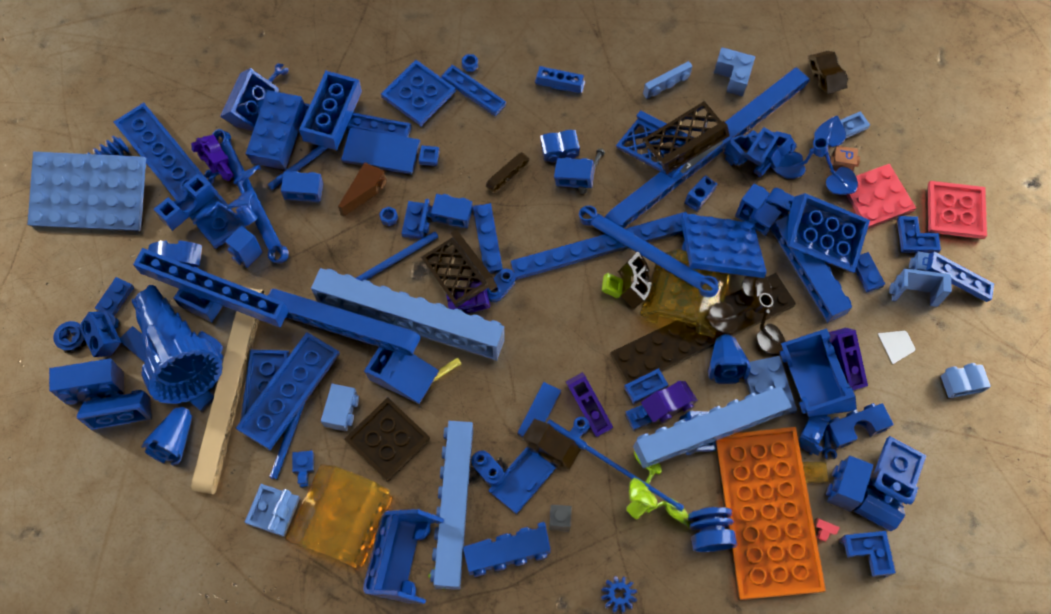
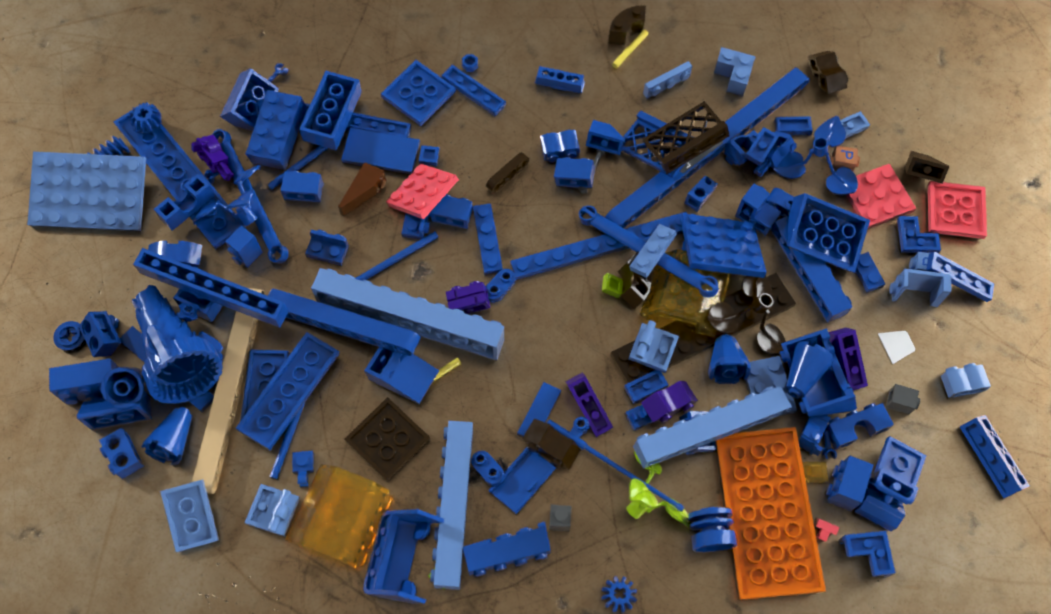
blue plate [95,277,134,316] -> none
medium blue brick [321,384,359,432] -> none
blue tile [379,207,398,226] -> none
dark brown fence [421,230,497,308] -> none
none -> blue brick [99,428,145,479]
none -> blue cone [101,367,144,408]
none -> blue gear [129,102,162,134]
none -> medium blue plate [160,479,219,552]
none -> blue plate [178,303,199,322]
none -> blue bracket [305,230,349,266]
none -> coral plate [386,164,459,219]
none -> blue slope [586,120,624,155]
none -> dark brown brick [608,5,646,45]
none -> light yellow bar [612,30,648,69]
none -> medium blue plate [629,320,679,373]
none -> medium blue plate [630,224,676,278]
none -> blue tile [774,116,813,135]
none -> blue cone [786,341,834,398]
none -> dark grey brick [886,384,920,414]
none -> dark brown slope [905,151,949,184]
none -> blue fence [960,415,1030,498]

